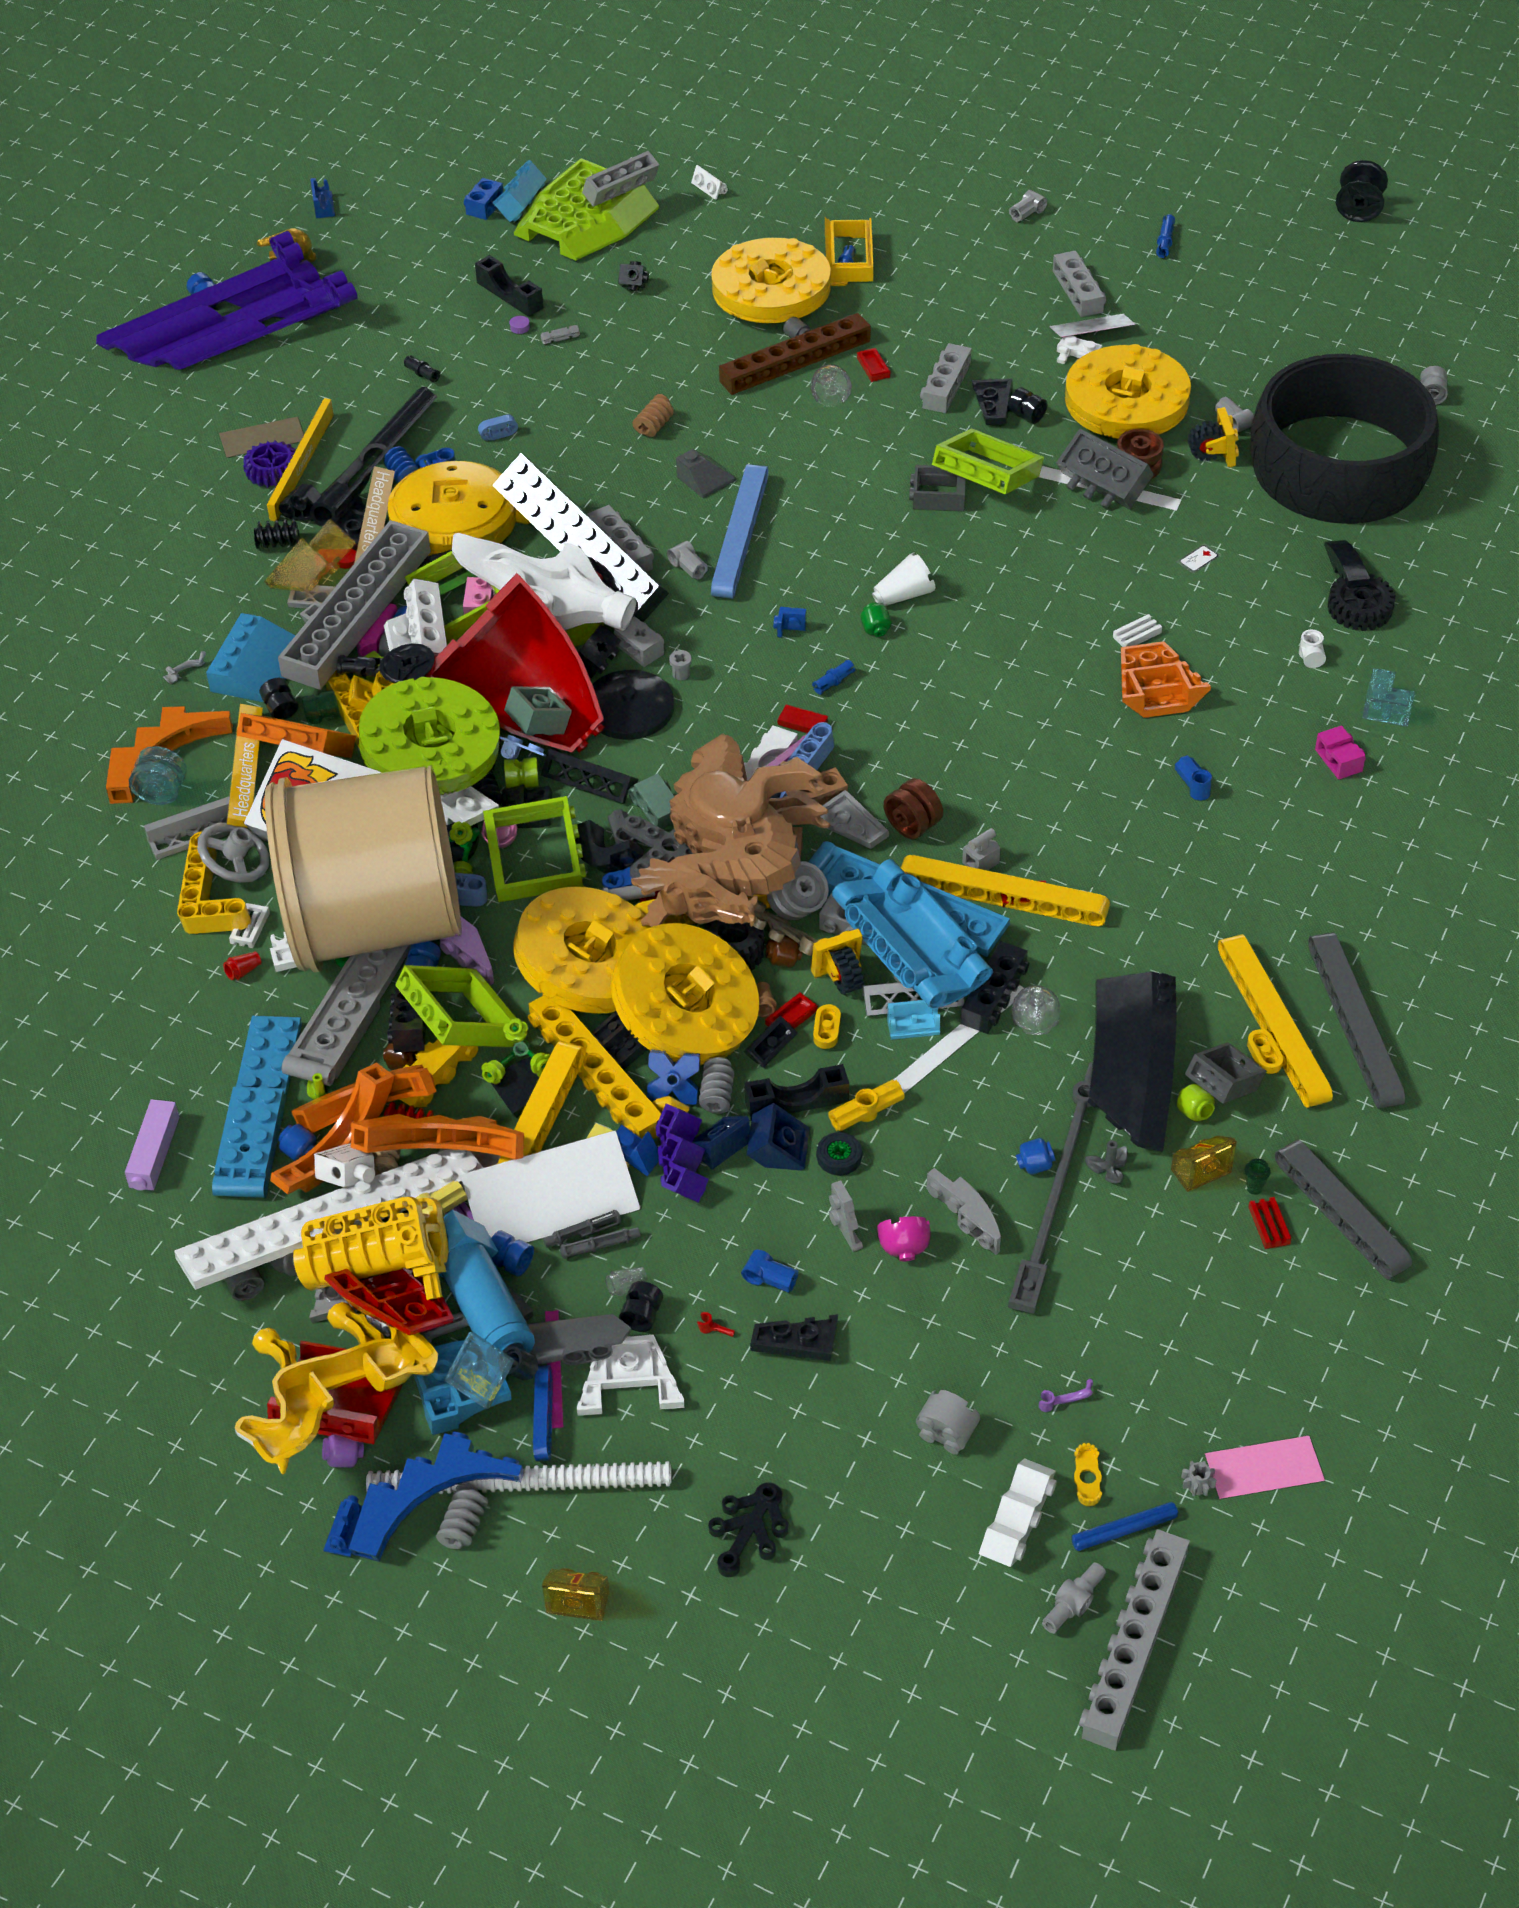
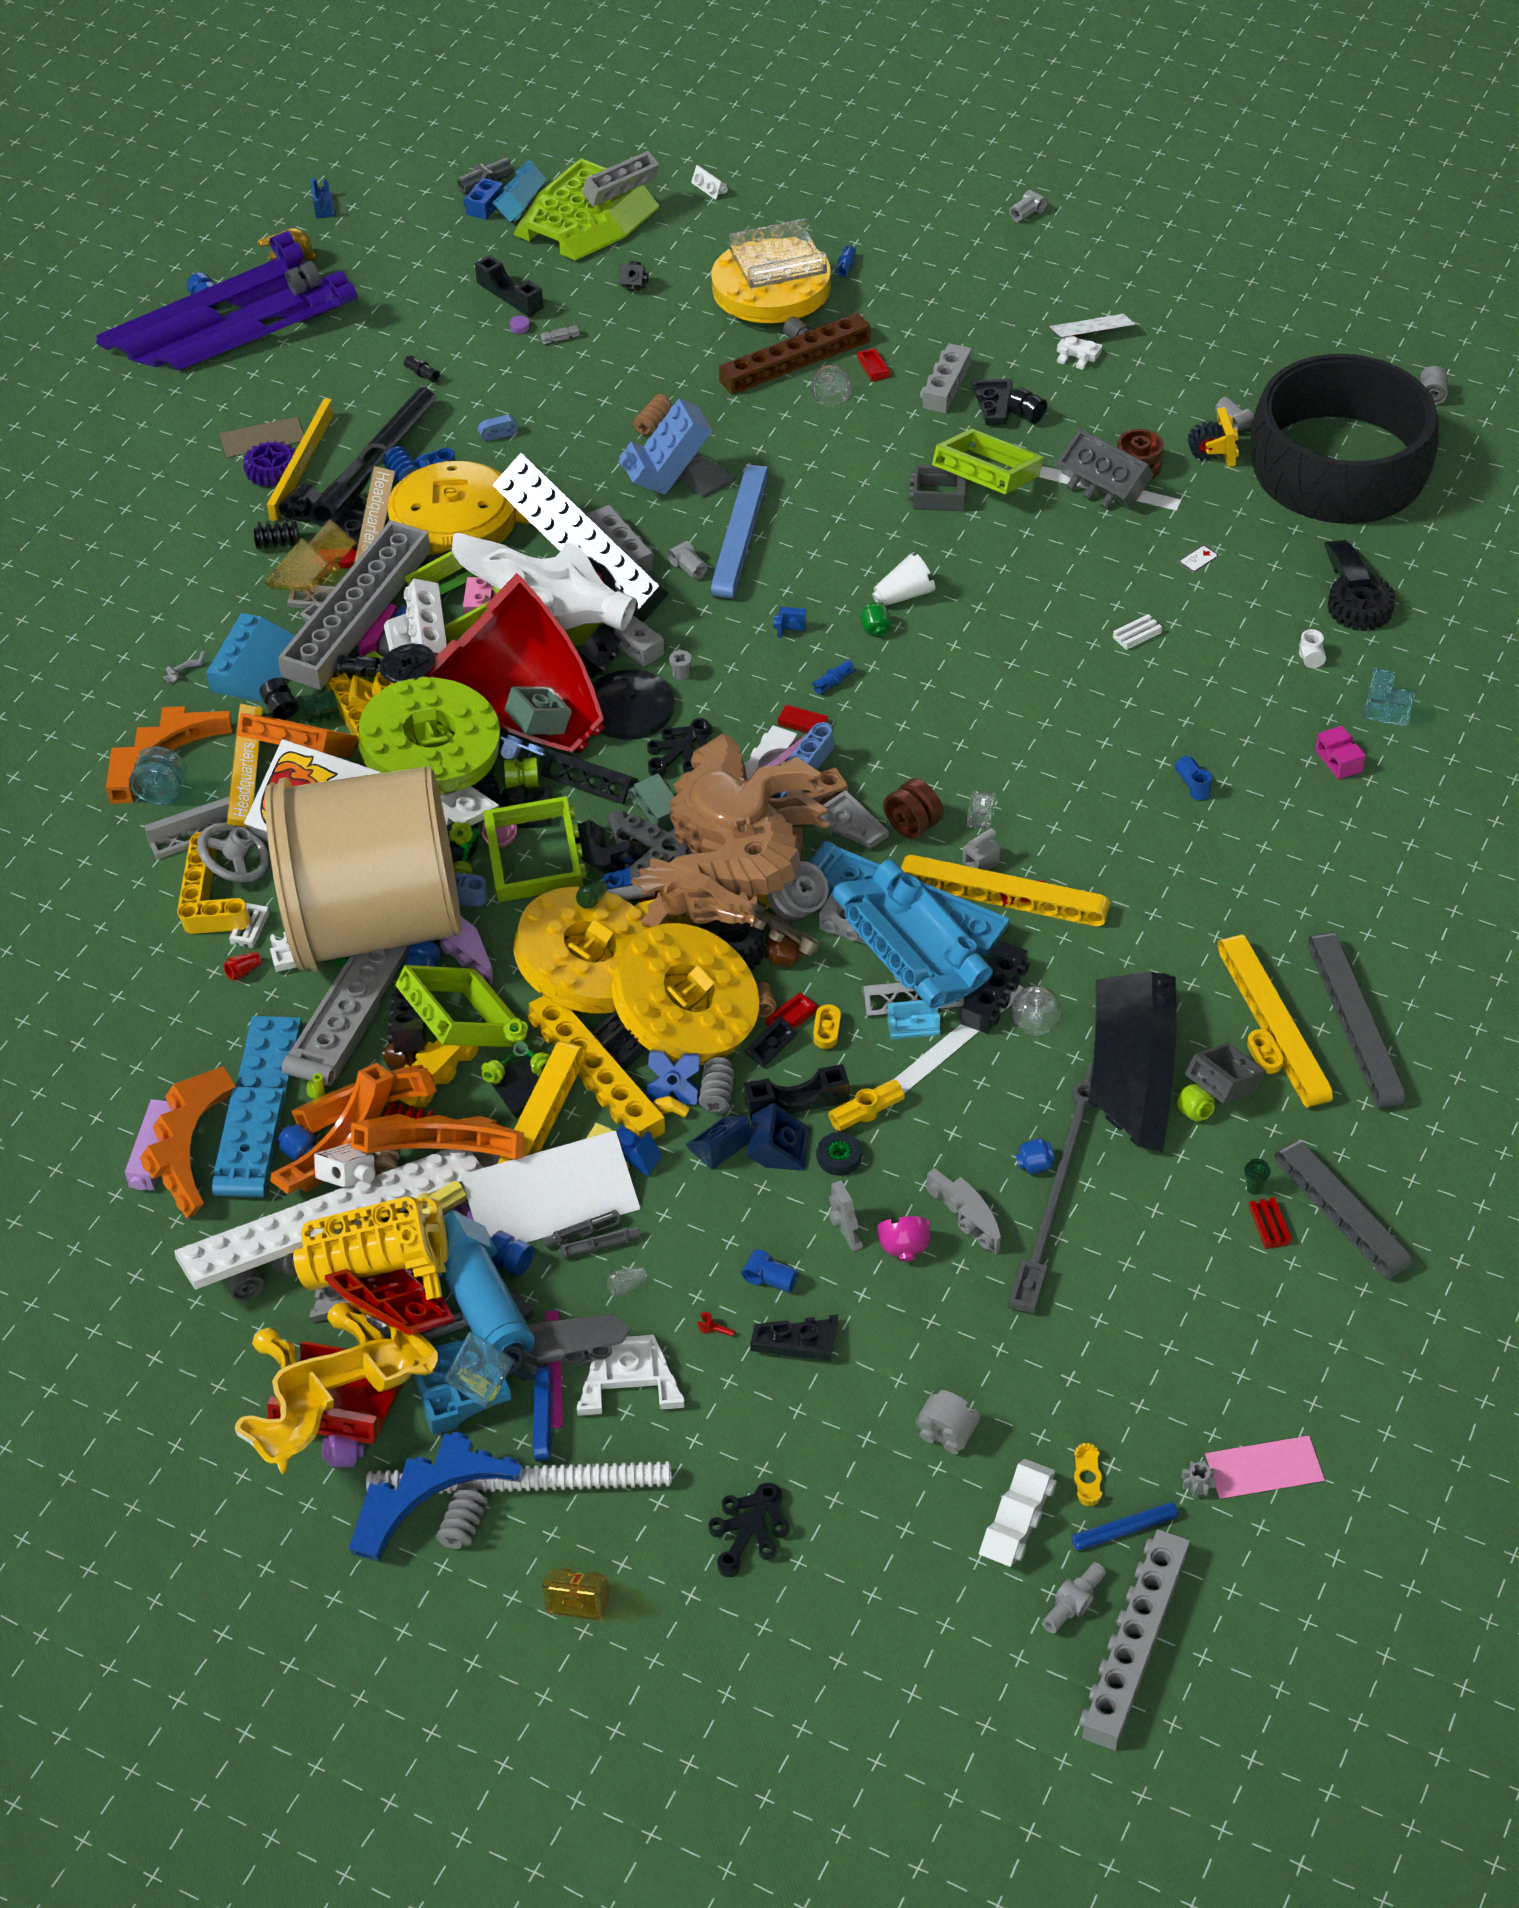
blue hinge [323,1495,362,1557] -> none
black wheel [619,1281,663,1332] -> none
dark purple brick [656,1104,709,1203] -> none
plate [811,928,864,995] -> none
yellow piece [825,217,873,286] -> none
medium lavender piece [1039,1379,1093,1412] -> none
light grey brick [1053,250,1106,317] -> none
yellow piece [1065,344,1191,439] -> none
dark grey plant [1085,1140,1128,1183] -> none
orange wedge [1121,641,1211,718] -> none
blue pin [1156,214,1175,258] -> none
clear yellow slope [1171,1135,1237,1192] -> none
black piece [1335,160,1388,223] -> none
none -> orange arch [140,1066,236,1219]
none -> dark grey wheel [285,261,322,296]
none -> dark grey piece [456,158,513,194]
none -> clear green cone [576,880,608,908]
none -> medium blue hinge [618,398,712,495]
none -> black plant [647,718,712,777]
none -> clear panel [729,219,827,289]
none -> clear brick [967,790,996,830]

